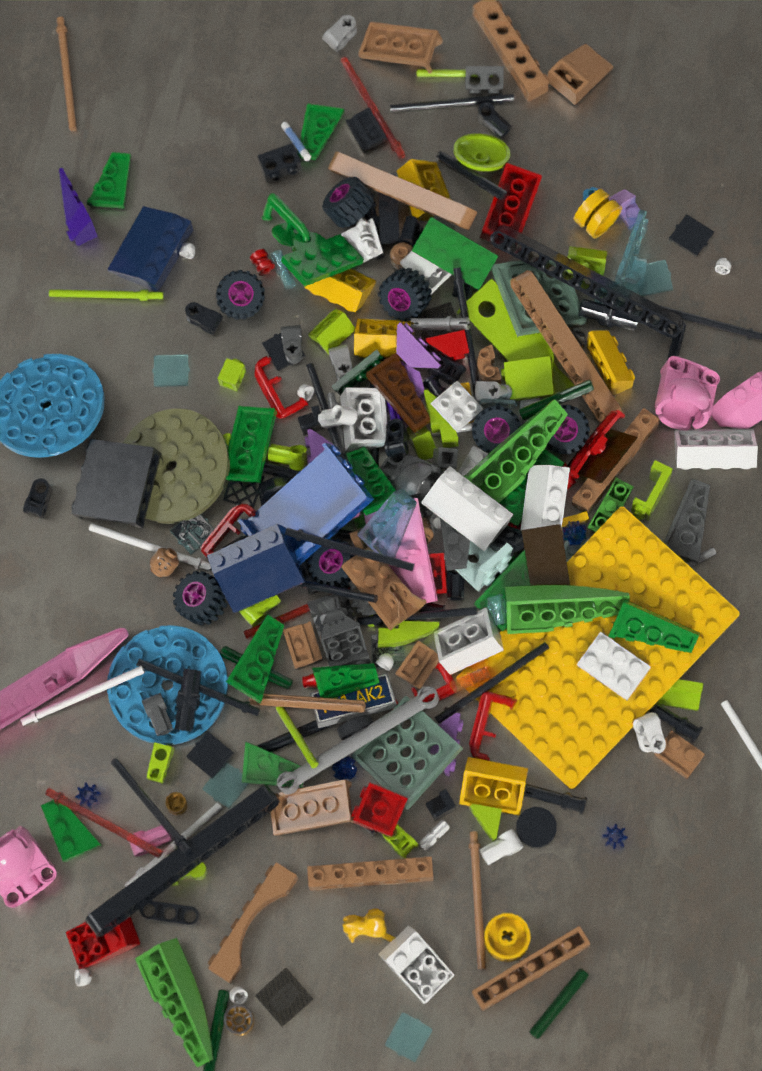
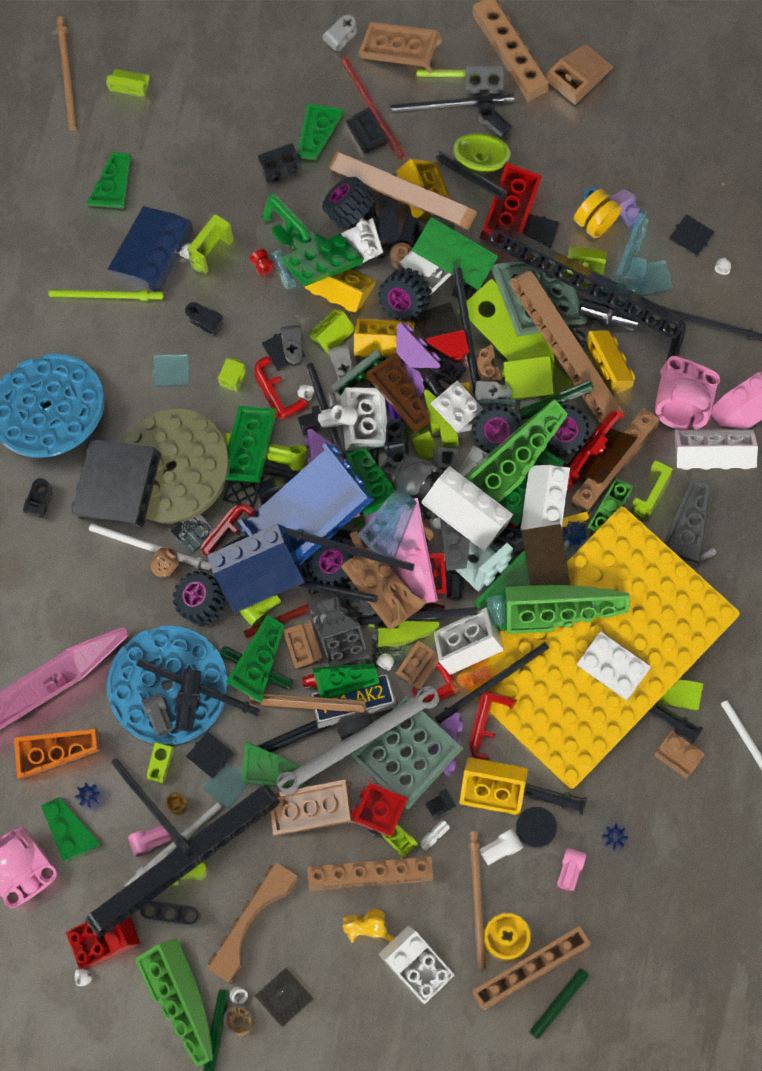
white bar [20,666,145,726] -> none
clear red bar [45,788,163,858] -> none
dark purple wedge [59,168,98,246] -> none
black wheel [216,270,265,320] -> none
lime bar [275,706,319,768] -> none
bar [281,122,311,161] -> none
clear blue gear [332,756,357,780] -> none
clear light blue piece [385,1012,433,1062] -> none
light grey pin [410,316,470,332] -> none
lime slope [470,804,502,842] -> none
green wing [608,600,700,653] -> none
white piece [633,712,666,753] -> none
none -> orange wedge [14,729,100,780]
none -> lime panel [106,69,150,97]
none -> lime panel [187,214,234,274]
none -> black piece [519,214,559,248]
none -> bright pink piece [557,847,587,891]

